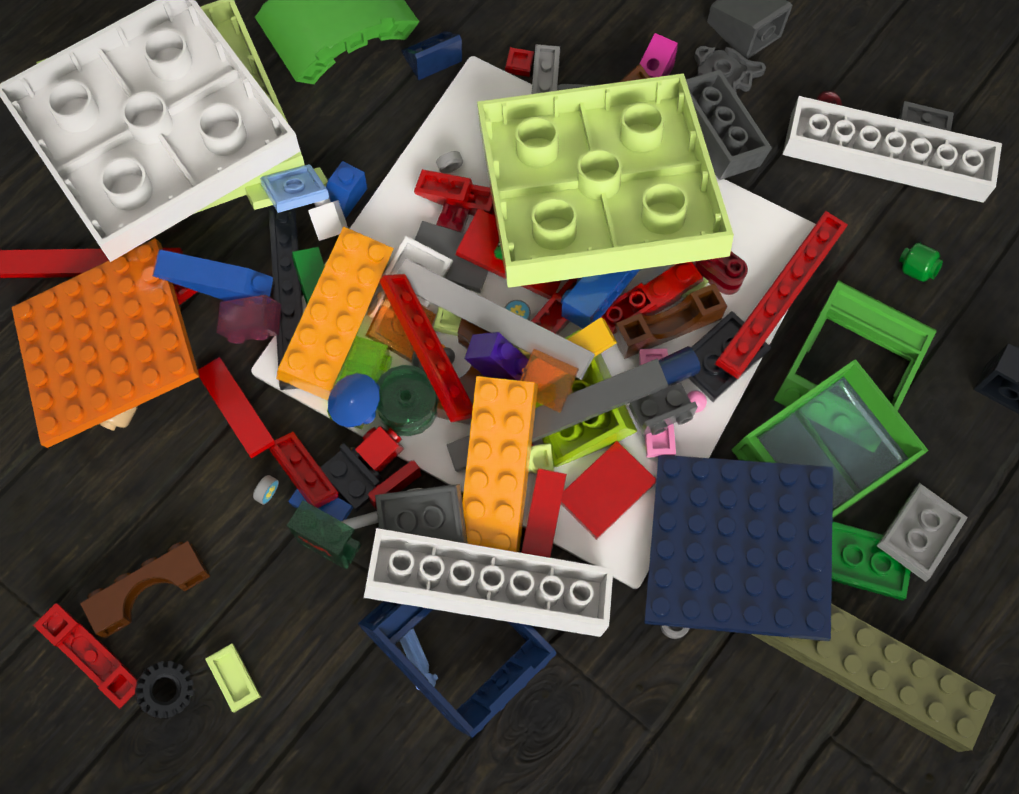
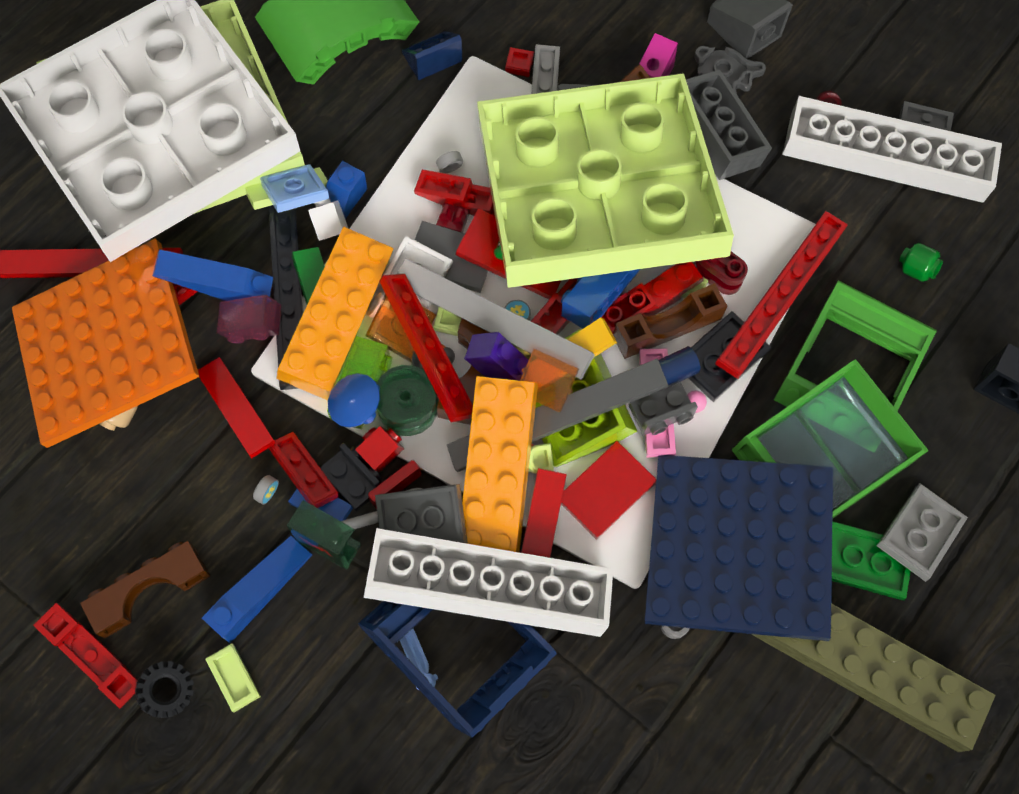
none -> blue slope [202,536,312,643]

